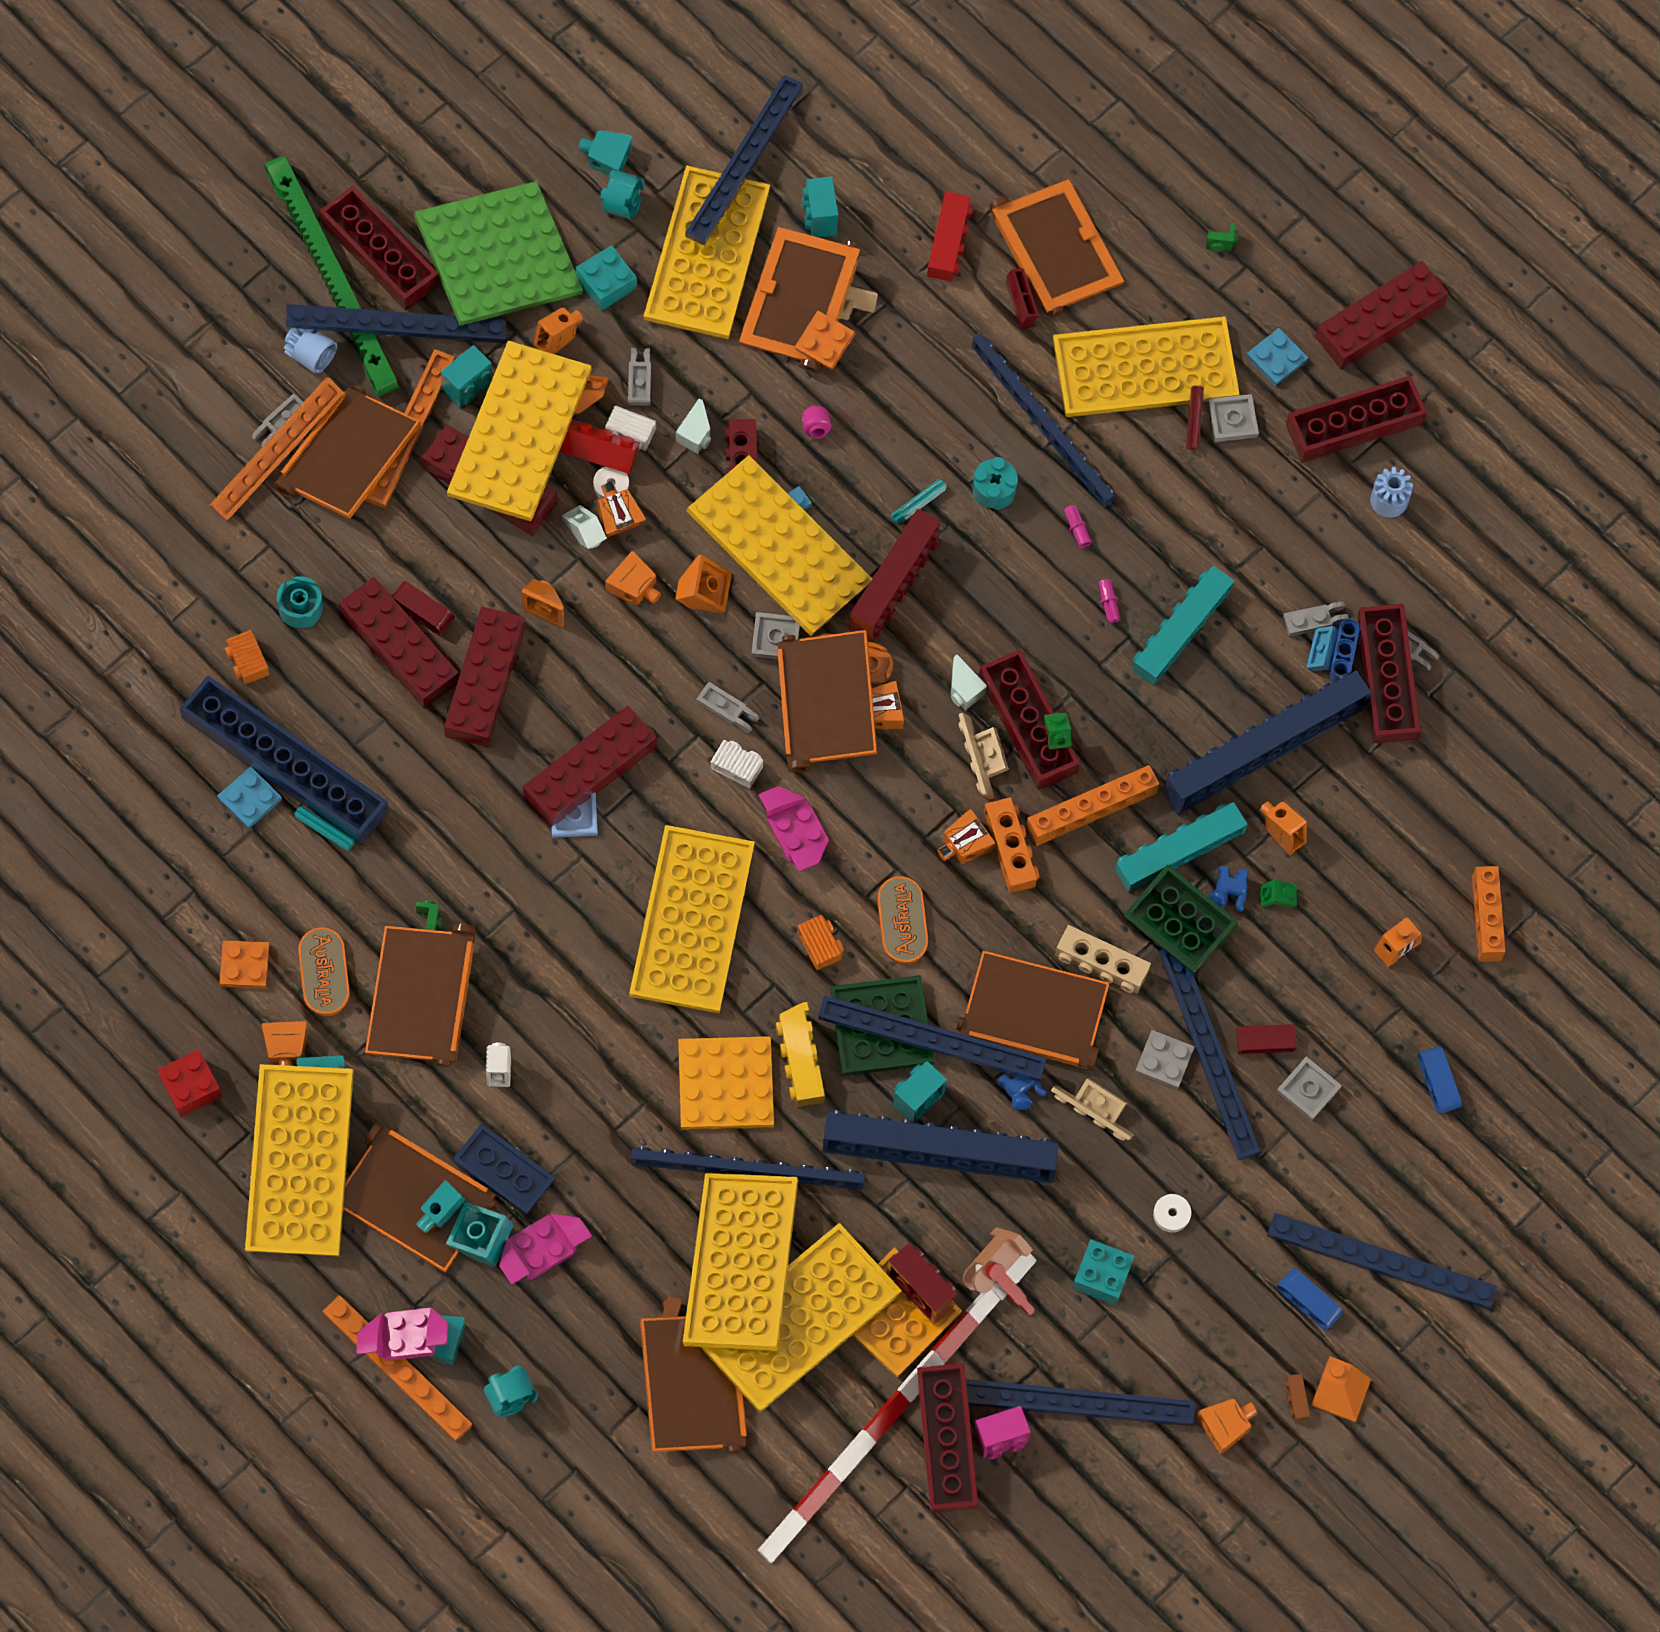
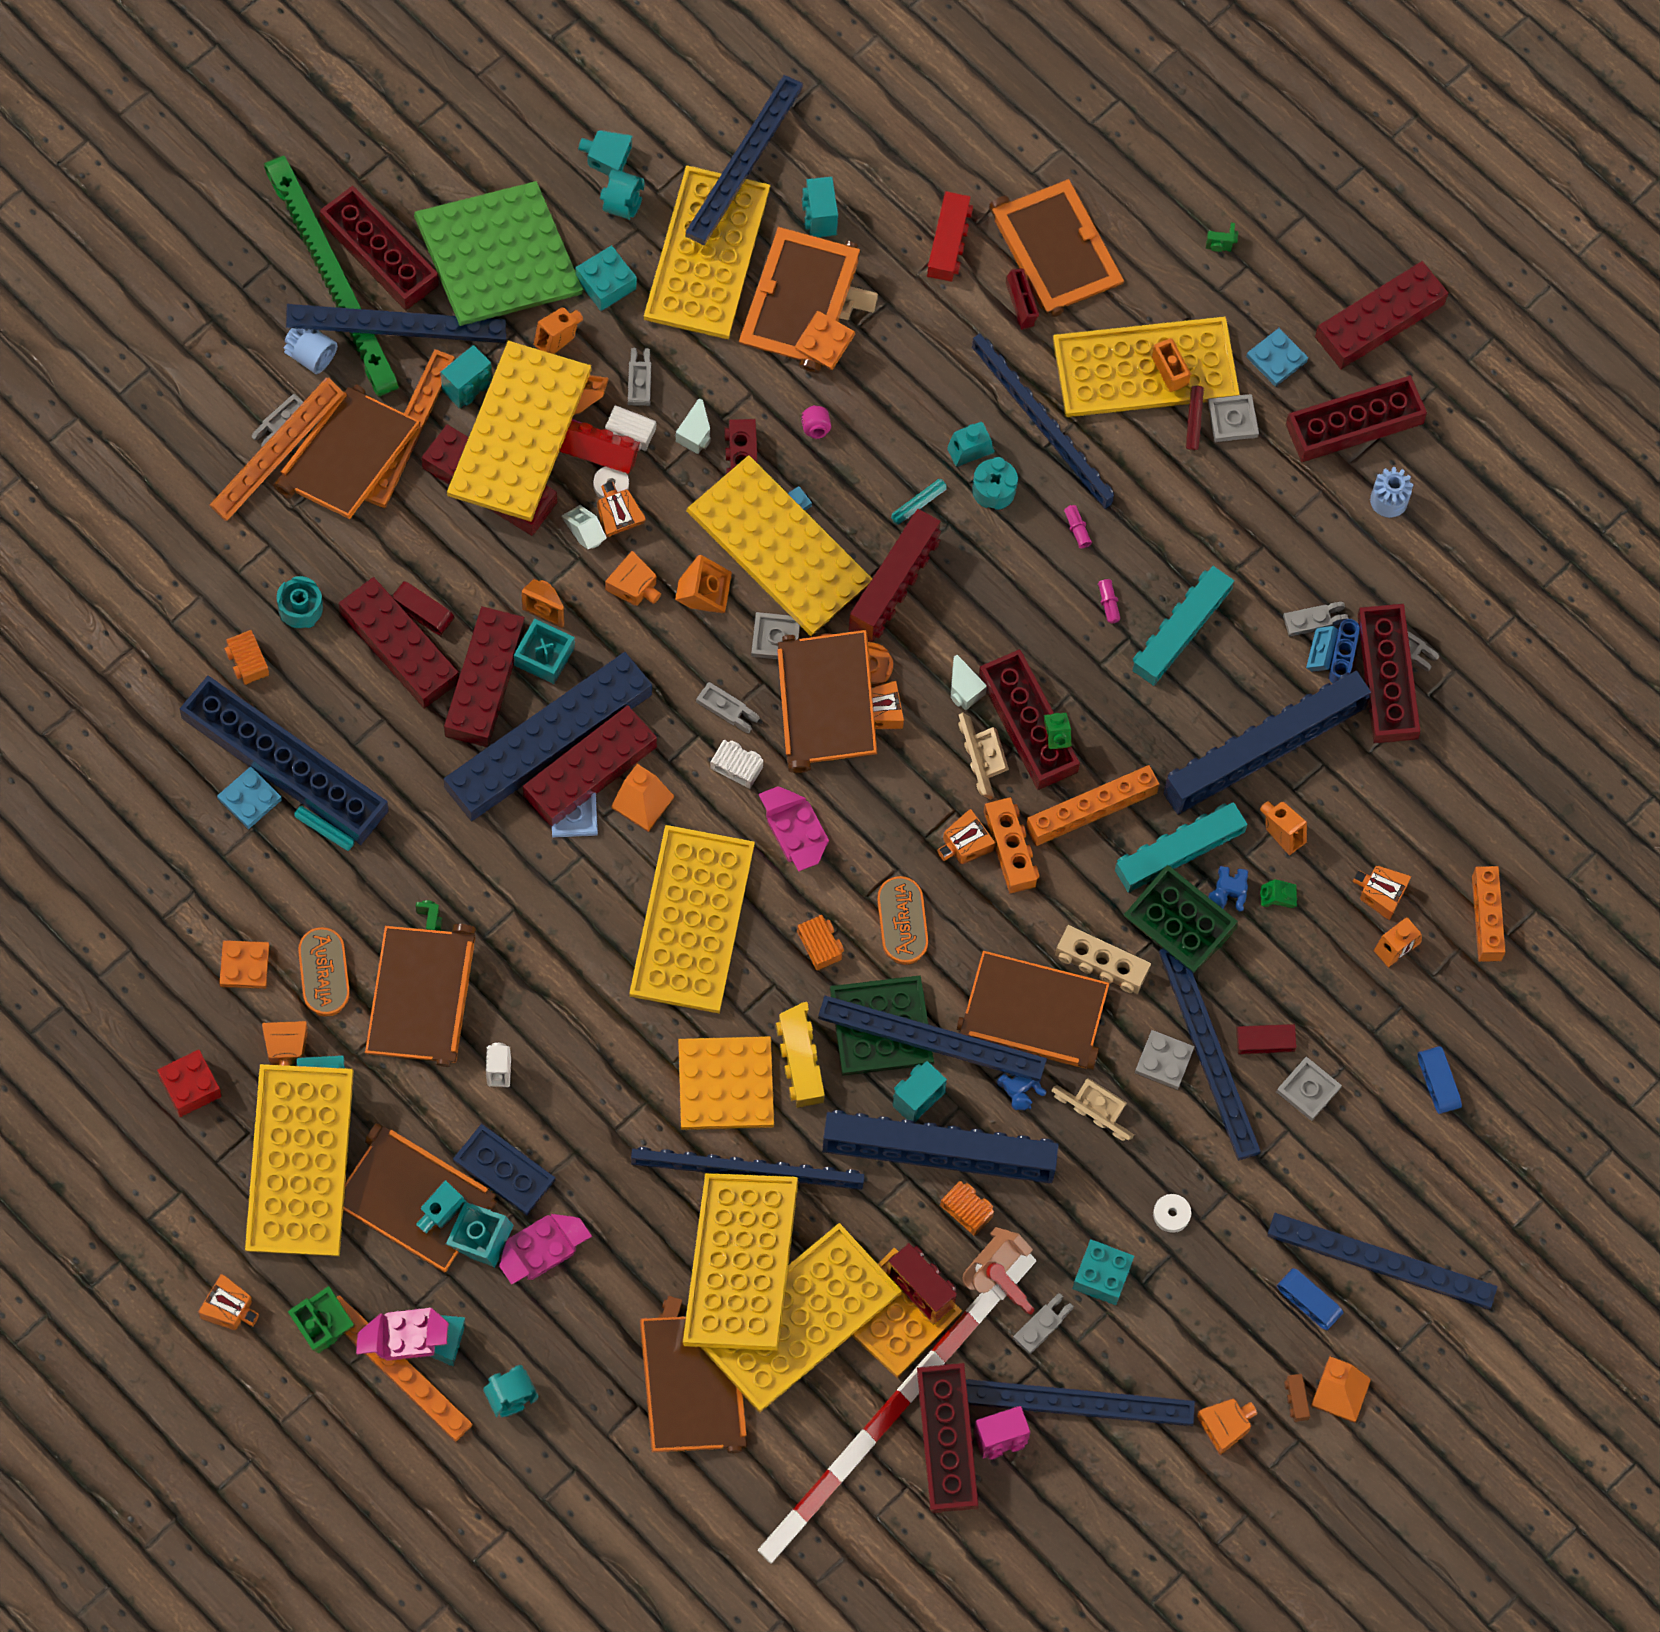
none -> orange torso [198,1274,259,1330]
none -> green brick [288,1286,355,1354]
none -> dark blue brick [443,652,652,822]
none -> teal brick [514,618,575,684]
none -> orange slope [611,764,674,832]
none -> orange brick [940,1181,994,1236]
none -> teal torso [947,422,994,467]
none -> light grey hinge [1013,1293,1074,1355]
none -> orange brick [1151,338,1191,392]
none -> orange torso [1353,866,1411,920]

